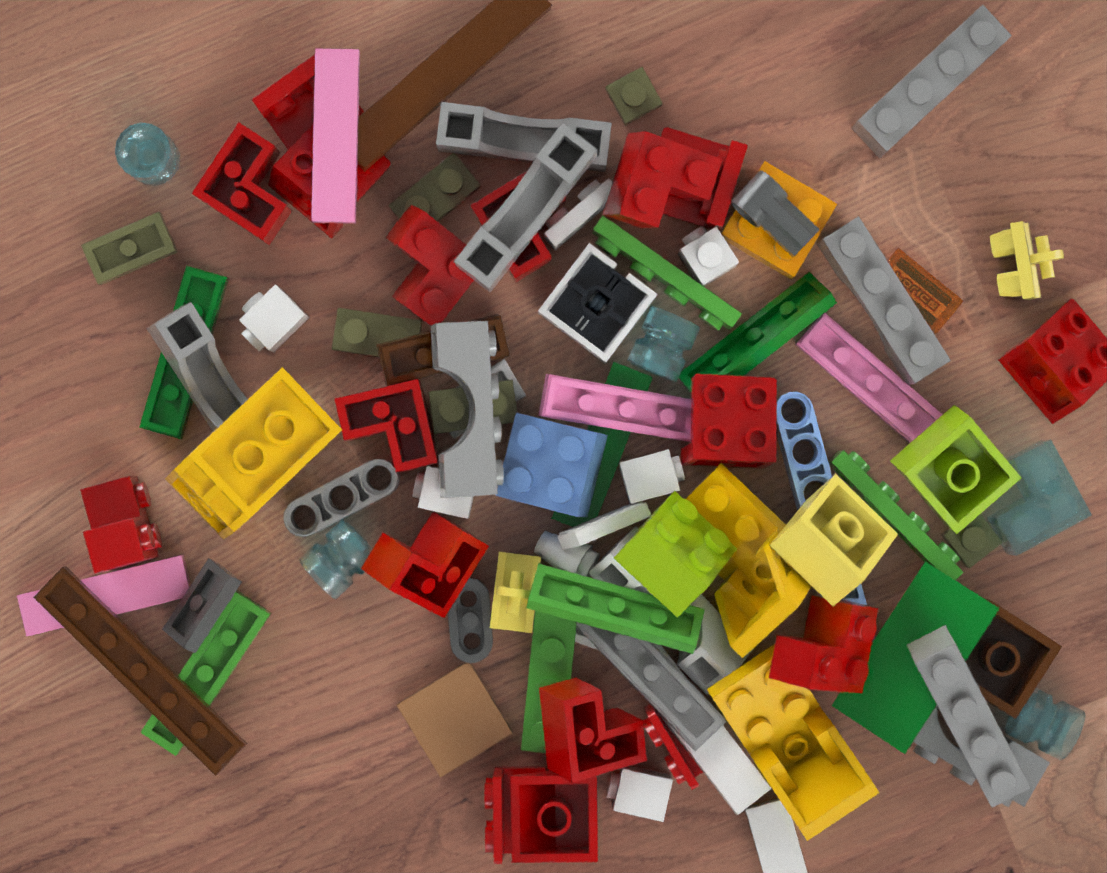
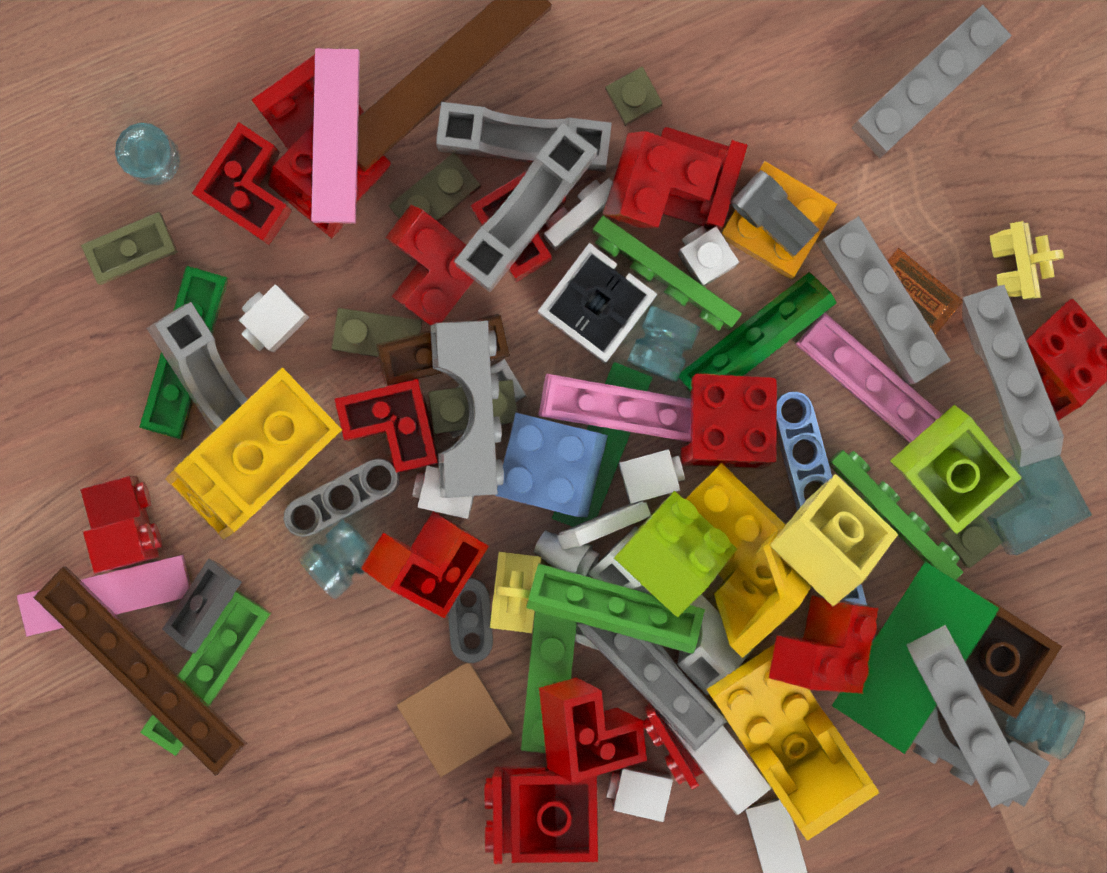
none -> light grey arch [962,285,1064,467]

